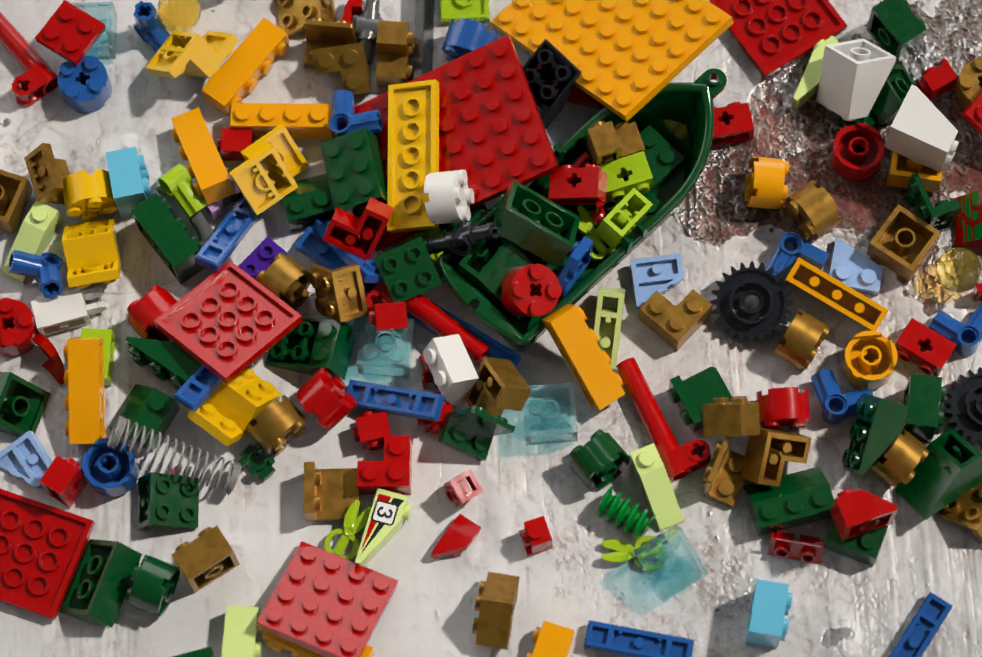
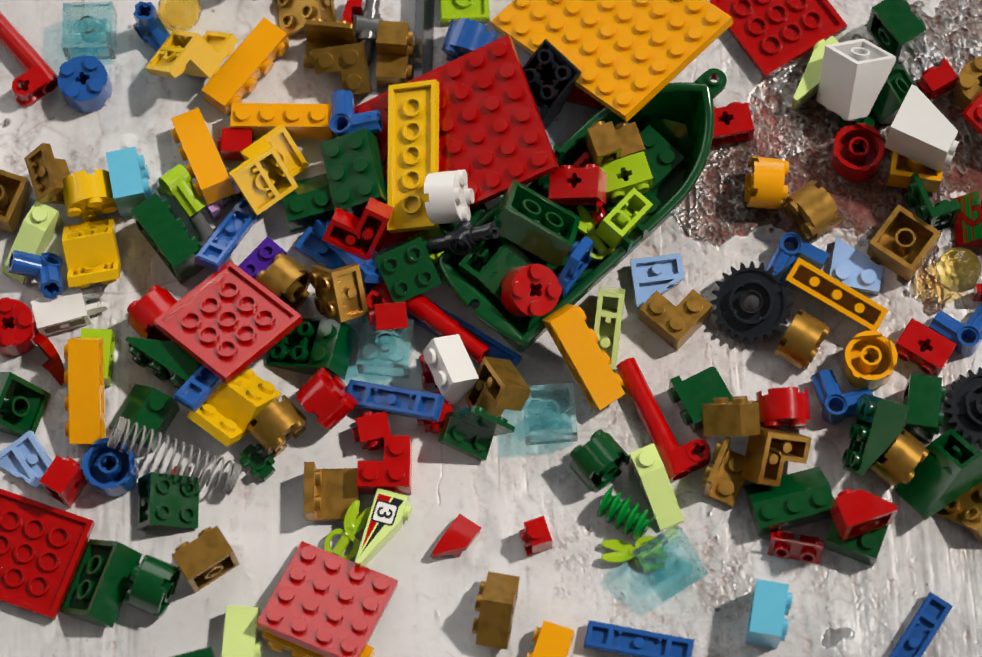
red plate [35,0,106,66] -> none
brick [443,469,484,507] -> none

